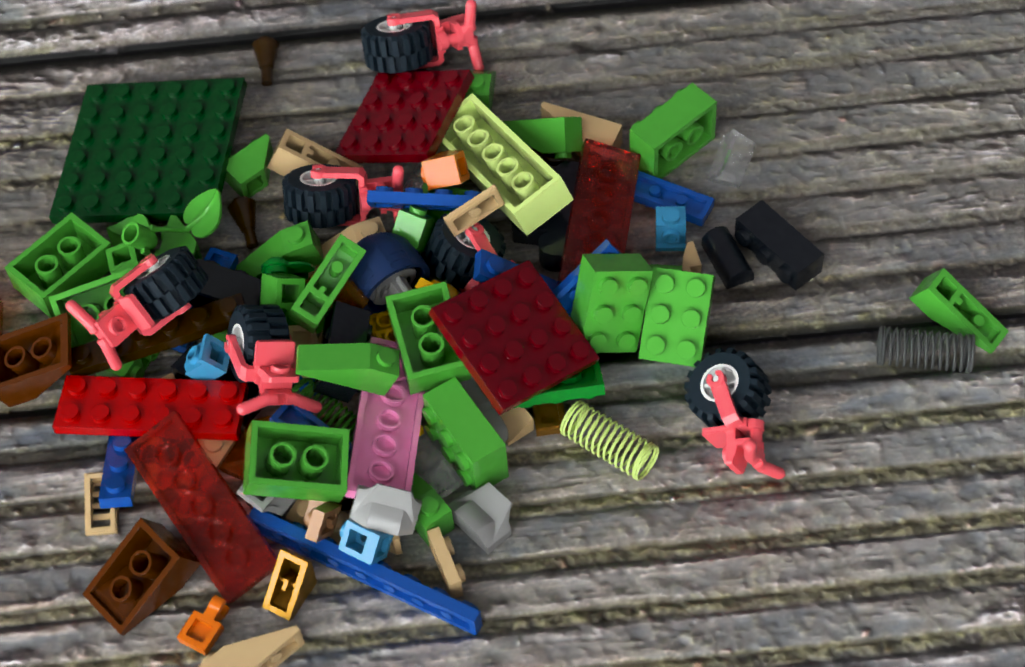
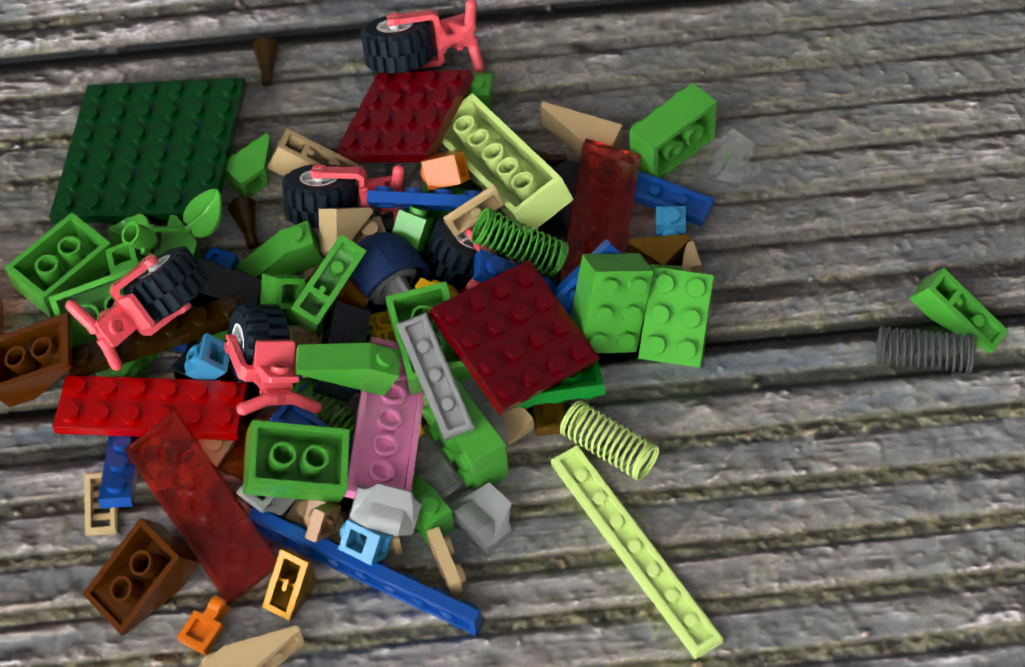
green plate [261,257,316,283] -> none
bright green slope [502,117,583,159] -> none
piece [684,348,785,480] -> none
black brick [701,226,754,289] -> none
black brick [735,200,824,291] -> none
none -> tan slope [318,207,374,255]
none -> light grey tile [396,313,474,442]
none -> bright green piece [471,207,569,278]
none -> yellowish green tile [551,445,723,660]
none -> pearl gold slope [630,234,690,266]

